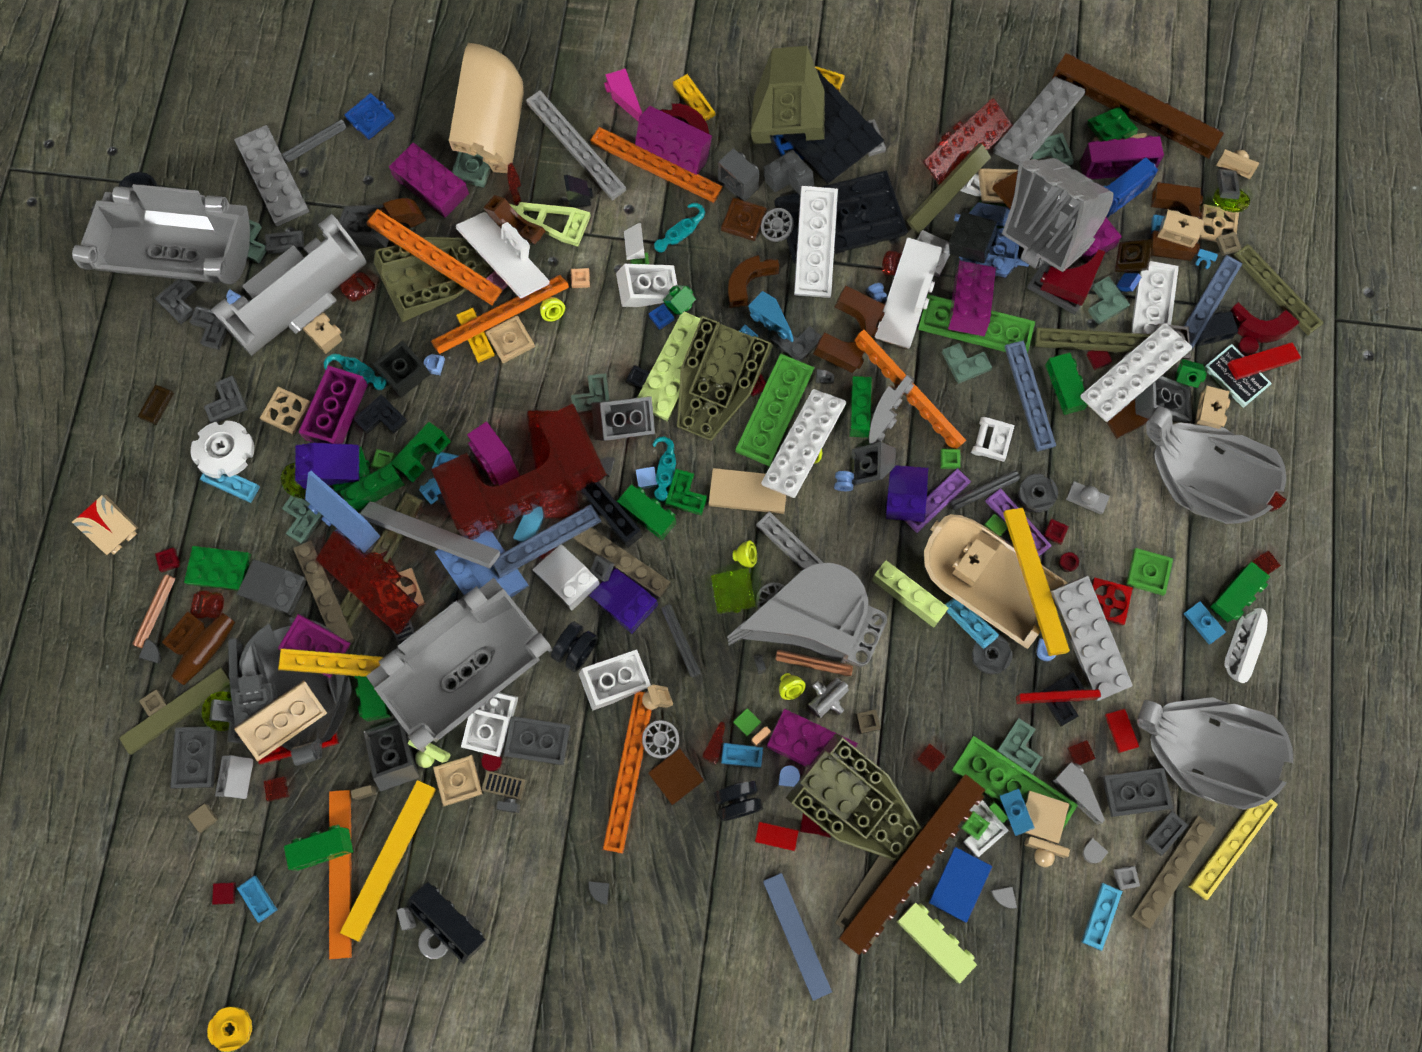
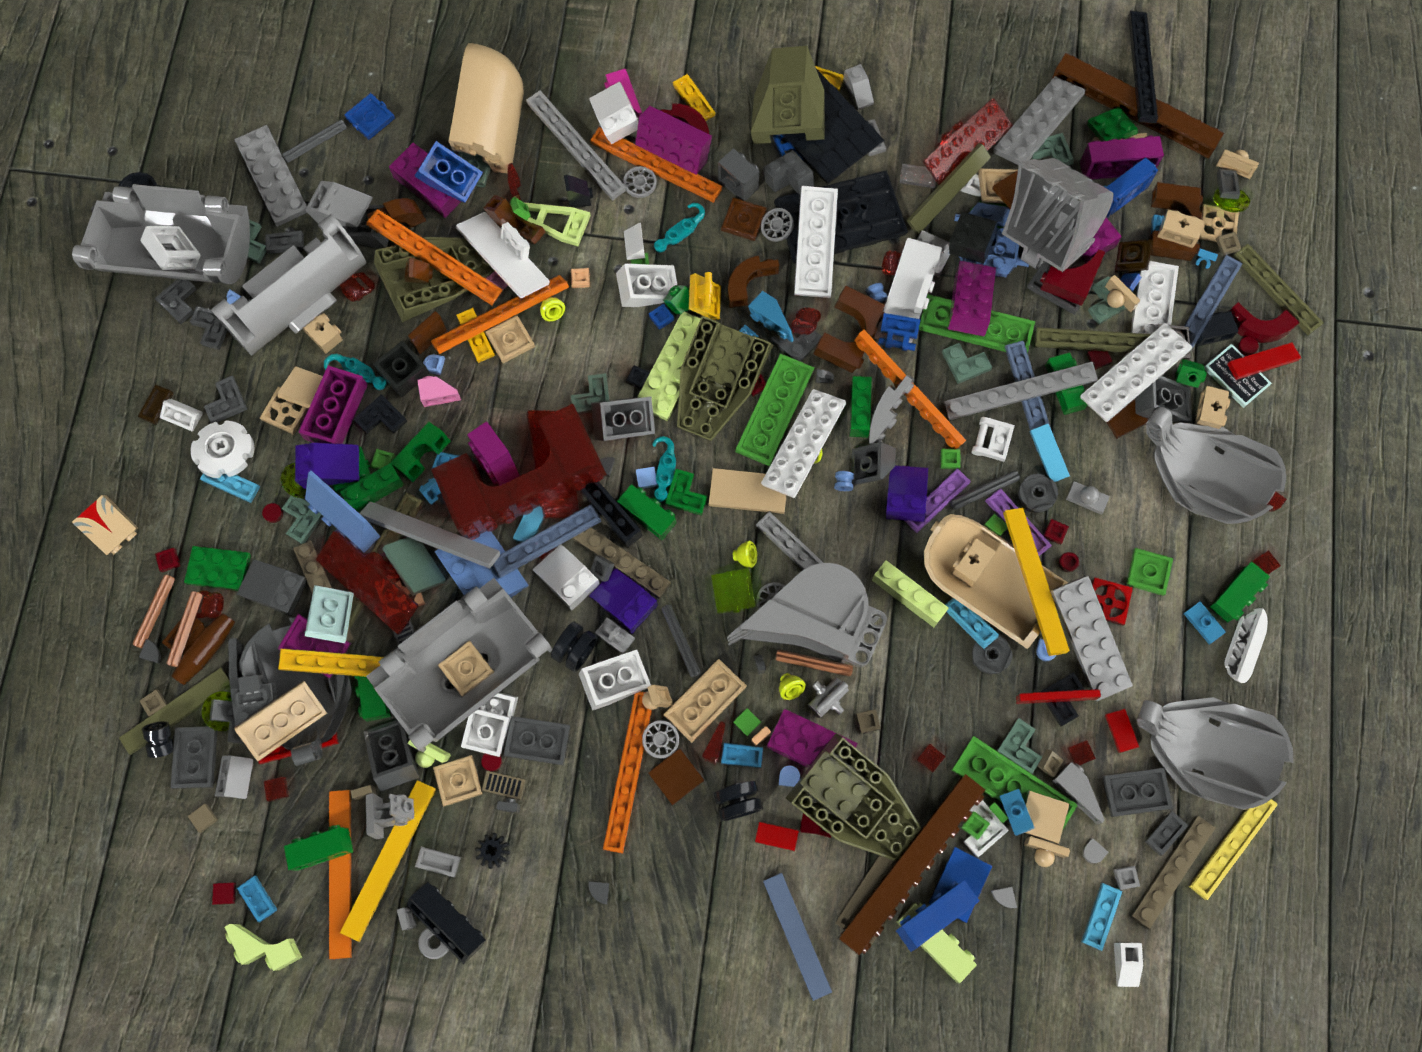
yellow plate [207,1007,252,1052] -> none
none -> white window [140,226,201,270]
none -> black wheel [142,721,174,758]
none -> white slope [160,399,203,431]
none -> nougat axle [166,591,202,667]
none -> yellowish green arch [225,924,302,971]
none -> dark red tile [262,503,283,523]
none -> tan tile [277,366,323,408]
none -> light grey slope [305,181,373,227]
none -> light aqua tile [305,585,354,643]
none -> light grey tile [366,793,414,839]
none -> sand green tile [382,537,446,596]
none -> reddish brown slope [405,258,433,284]
none -> reddish brown tile [408,311,447,354]
none -> blue slope [414,141,483,203]
none -> light grey tile [415,847,461,877]
none -> bright pink slope [418,376,461,407]
none -> tan tile [438,640,494,697]
none -> black gear [475,833,510,869]
none -> bright green tile [510,197,531,221]
none -> white slope [589,81,639,144]
none -> light grey hips [595,618,635,654]
none -> light grey wheel [623,166,657,198]
none -> tan tile [663,659,747,743]
none -> yellow plate [689,272,721,321]
none -> clear red piece [791,307,821,335]
none -> light grey slope [843,64,874,110]
none -> blue plate [878,313,921,352]
none -> blue brick [895,880,979,952]
none -> clear plate [899,164,938,188]
none -> light grey plate [944,362,1098,420]
none -> medium azure tile [1029,424,1070,482]
none -> dark tan tile [1037,749,1064,778]
none -> tan tile [1105,275,1140,312]
none -> white slope [1114,943,1143,987]
none -> black tile [1128,11,1158,124]

